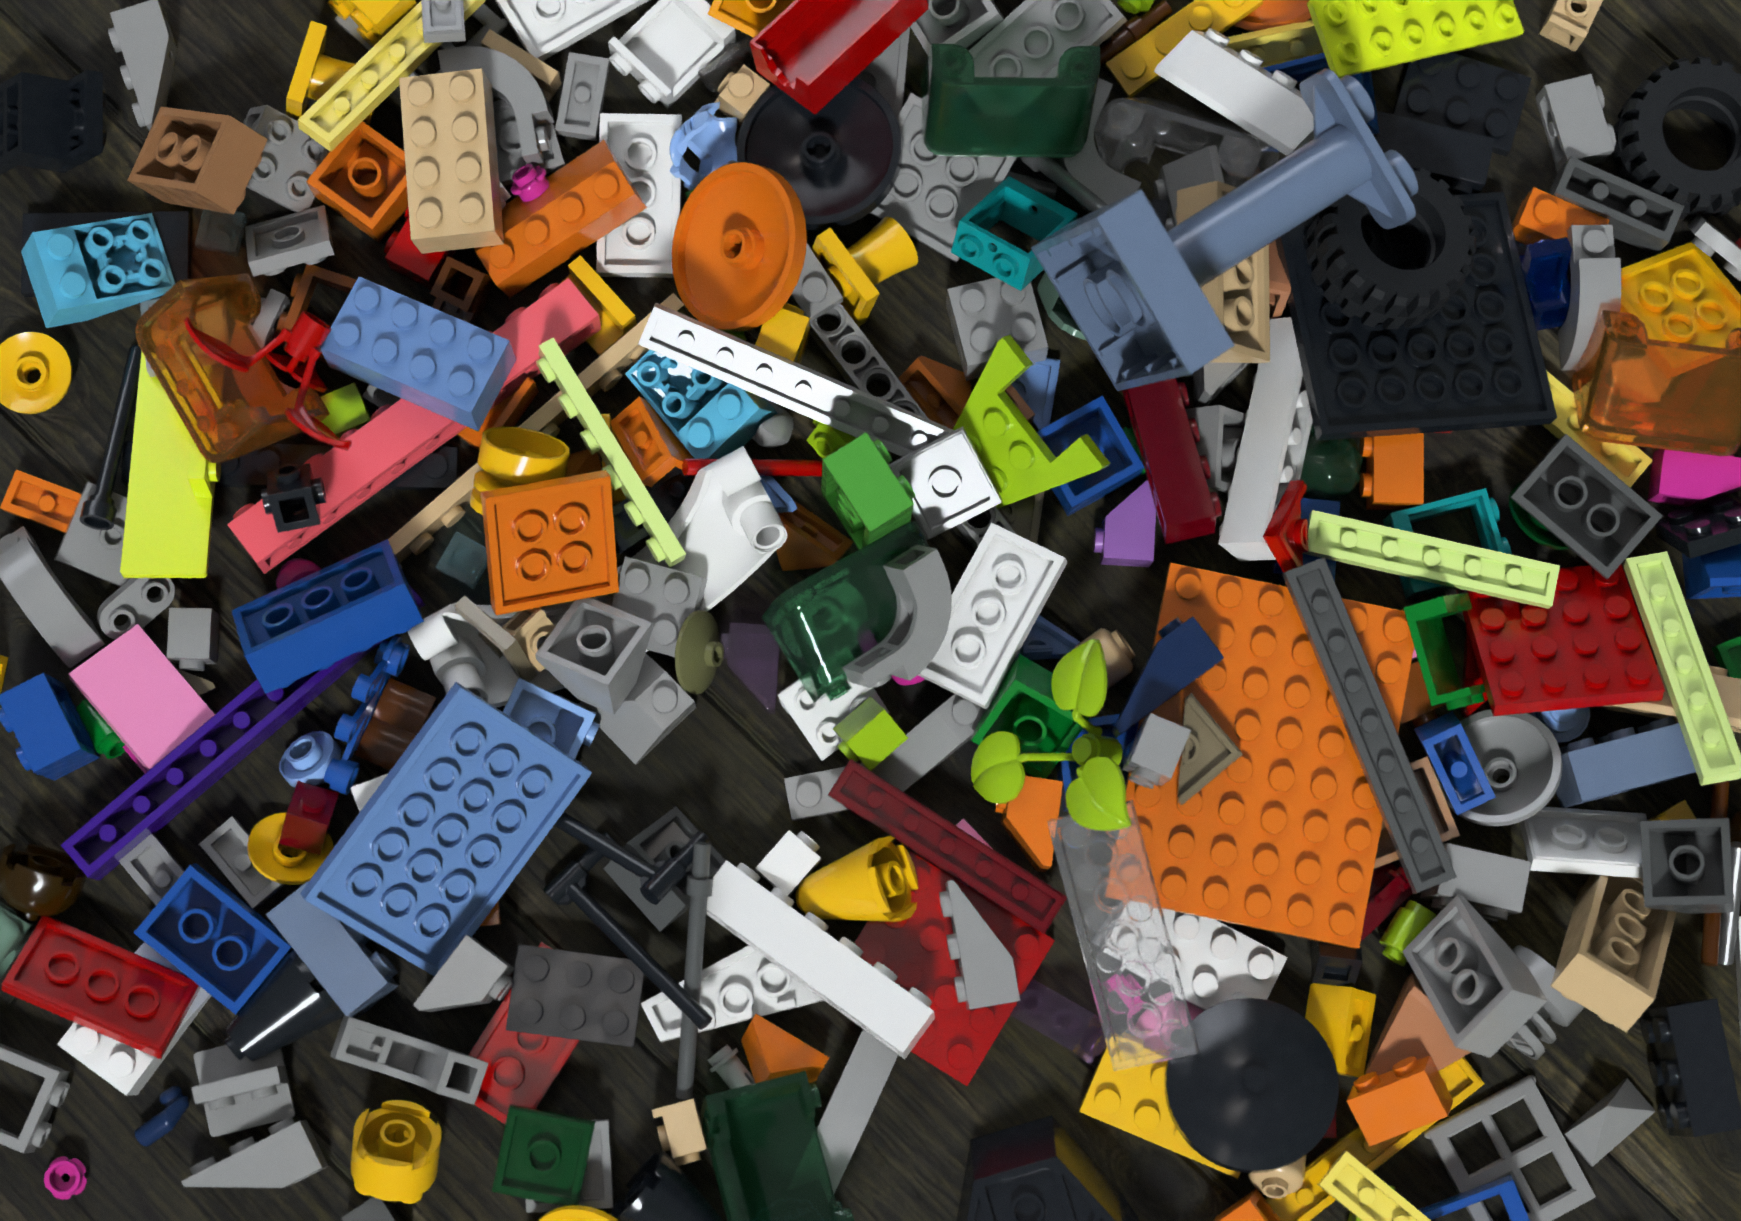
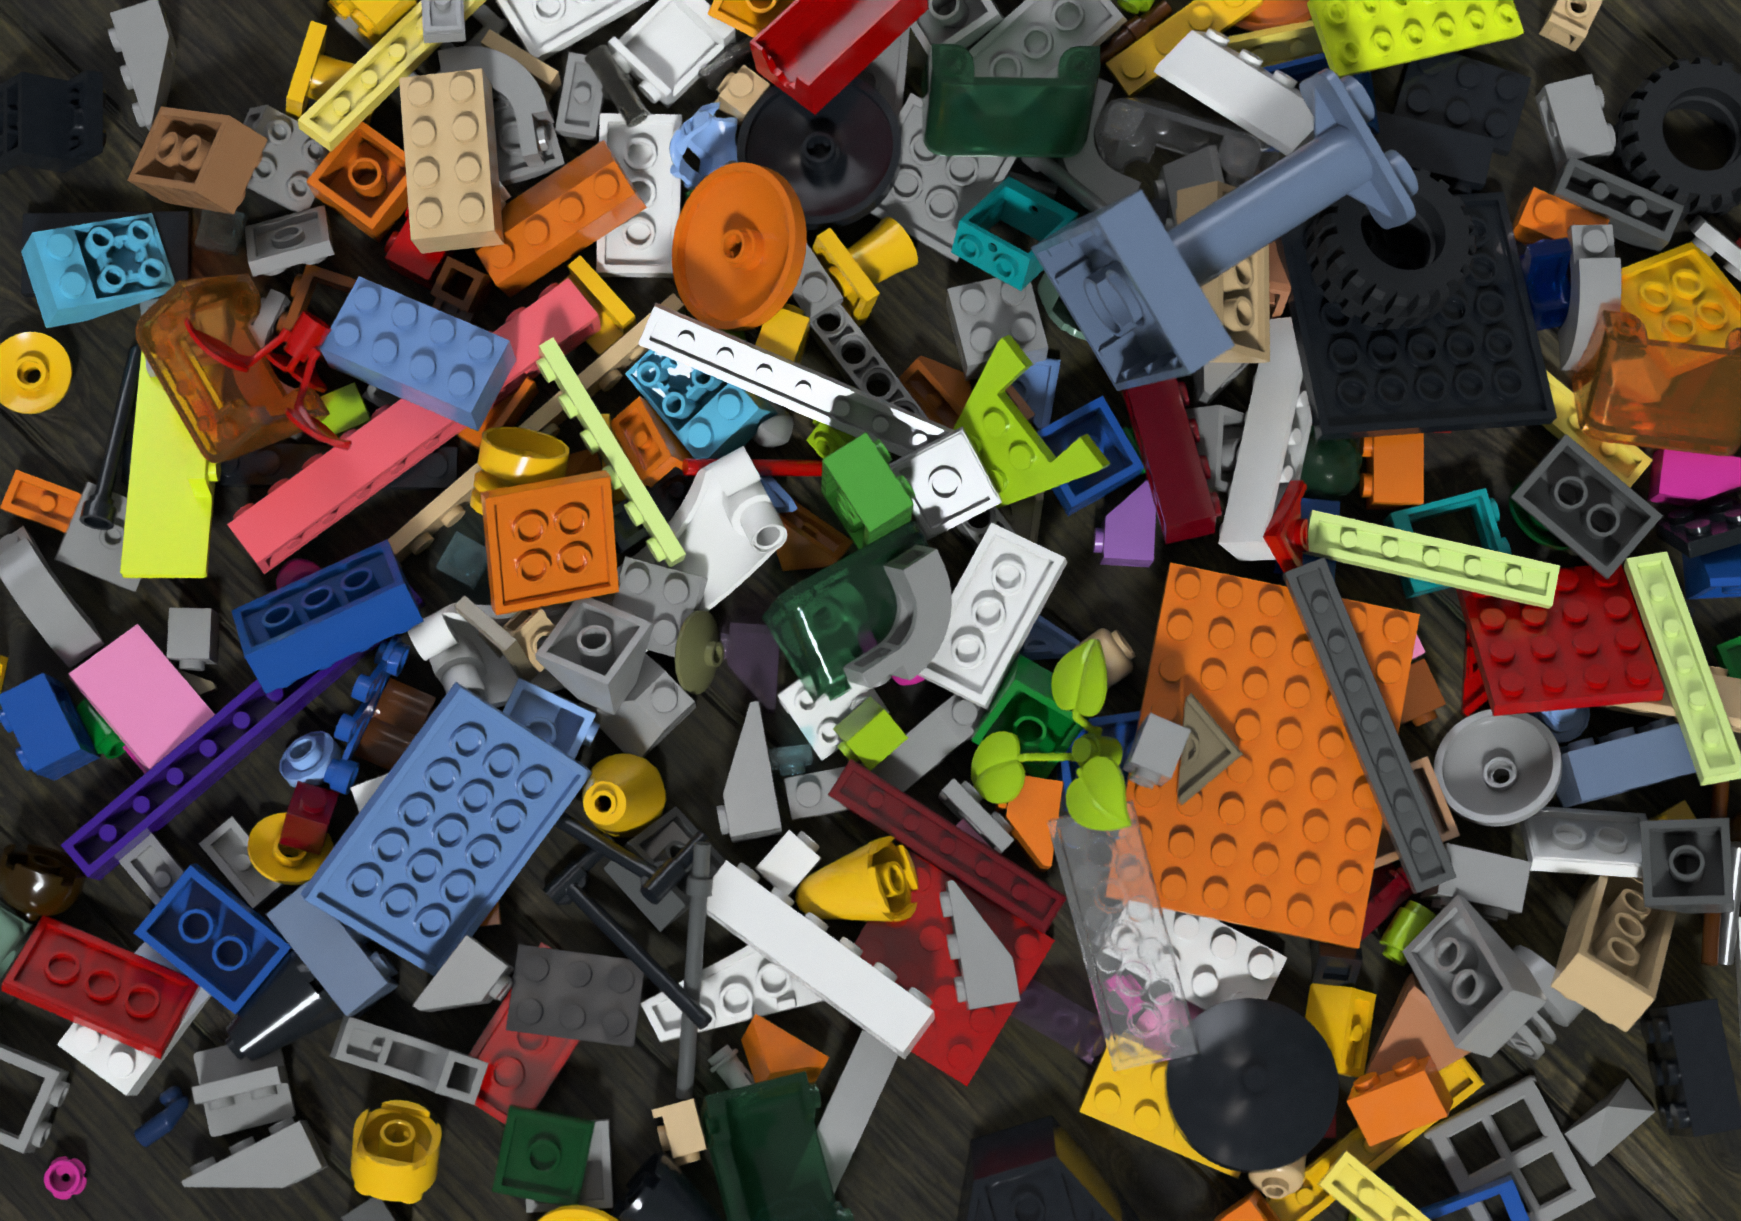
light grey plate [97,578,175,640] -> none
black brick [261,463,327,533] -> none
dark pink plate [510,164,550,202] -> none
dark blue slope [1111,616,1224,738] -> none
green panel [1404,593,1486,711] -> none
blue slope [1414,711,1496,815] -> none
none -> yellow cone [582,753,666,838]
none -> clear smoke pin [584,45,650,128]
none -> light grey slope [716,701,782,843]
none -> clear light blue plate [769,744,813,776]
none -> light grey plate [938,778,1014,854]

